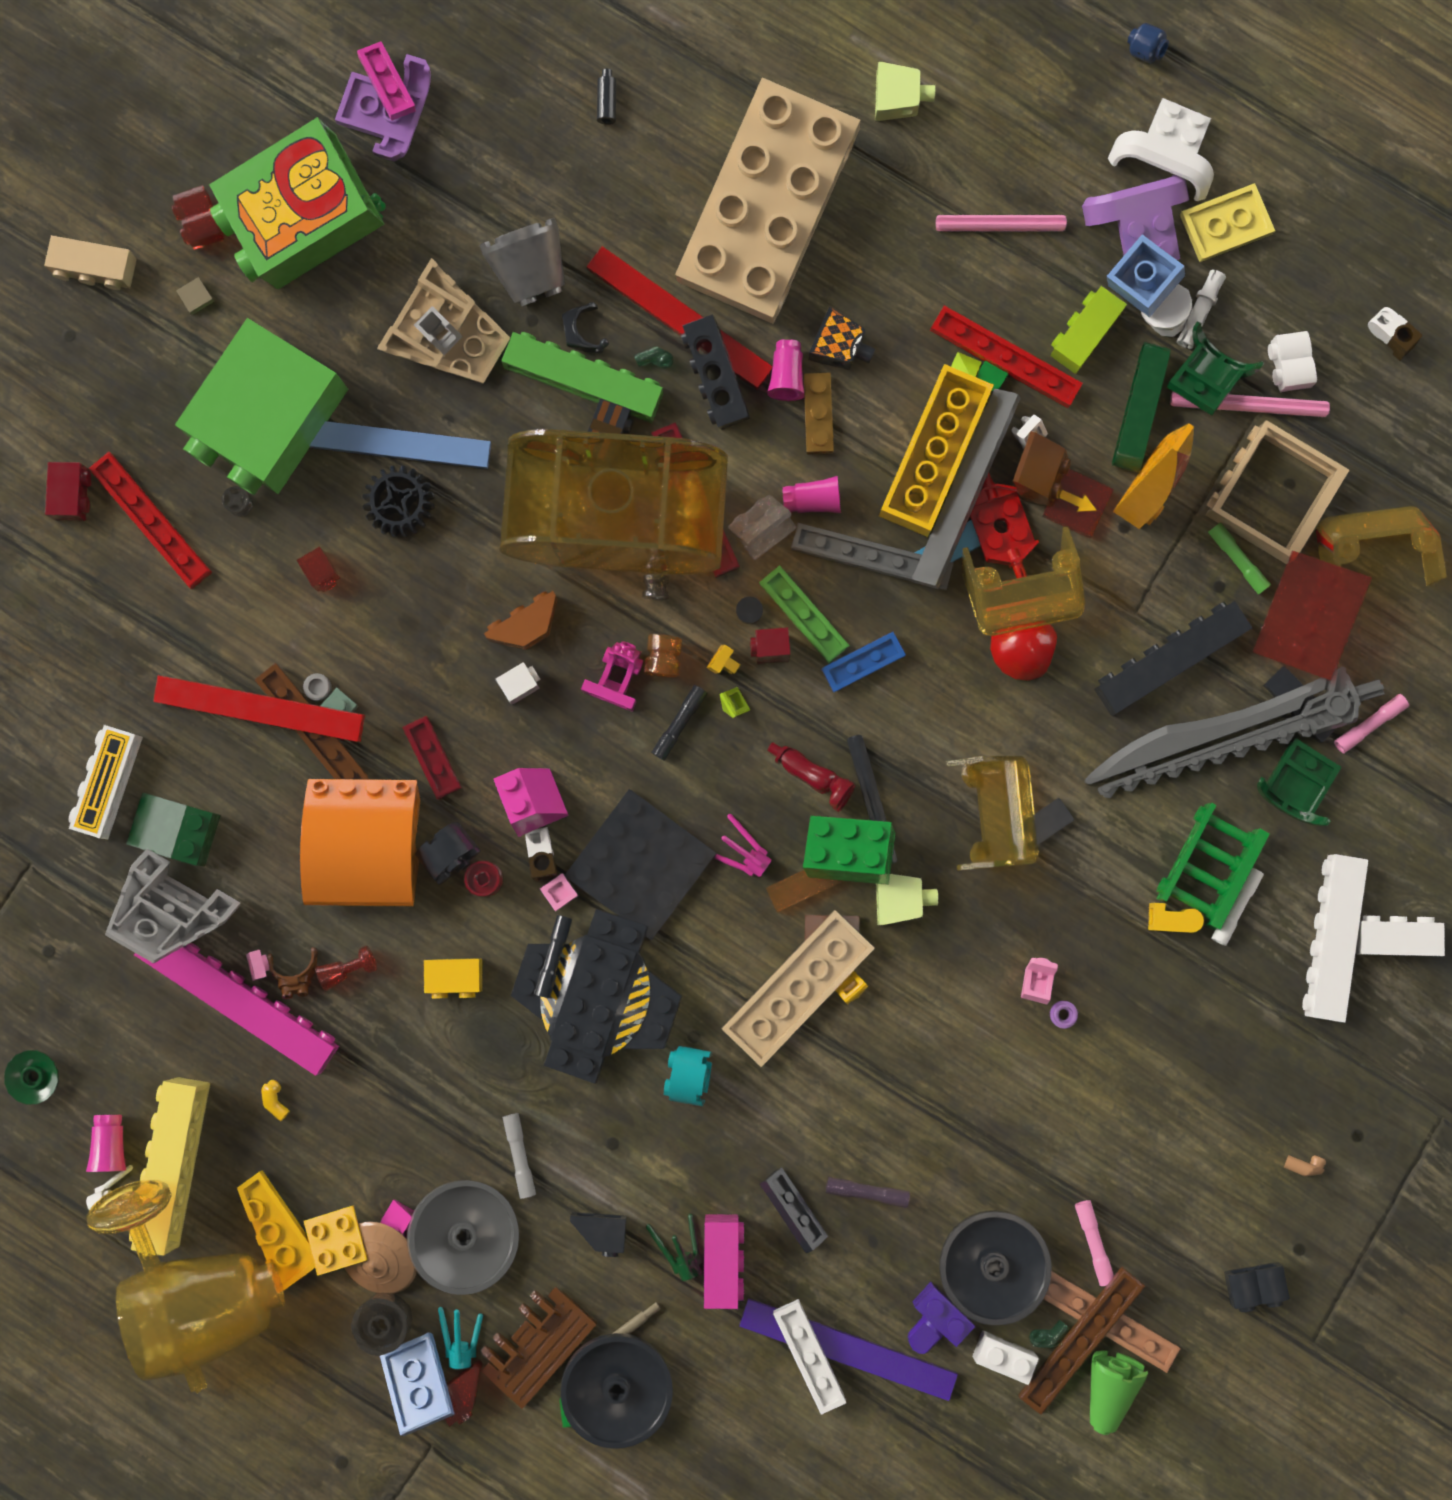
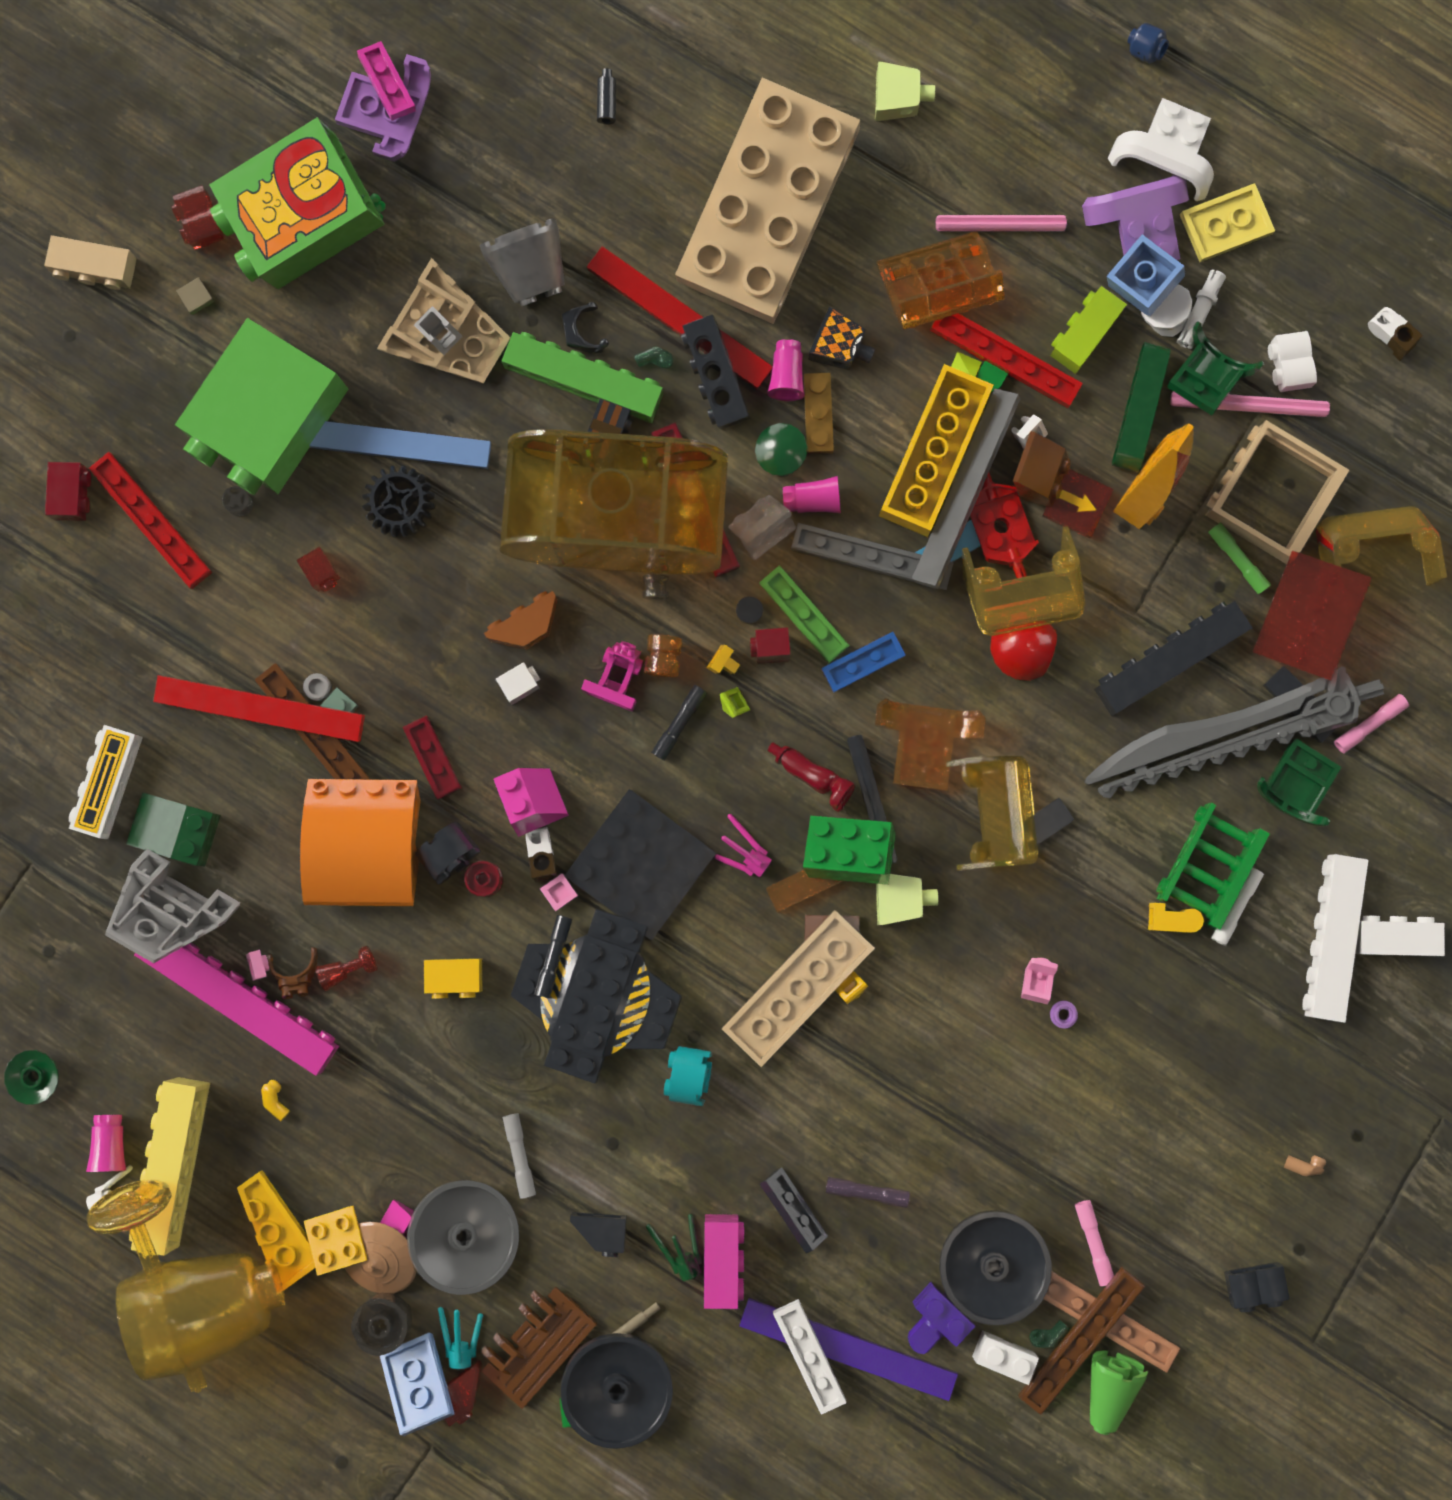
none -> dark green dish [755,423,809,477]
none -> clear orange piece [875,698,986,791]
none -> clear orange piece [877,231,1005,330]

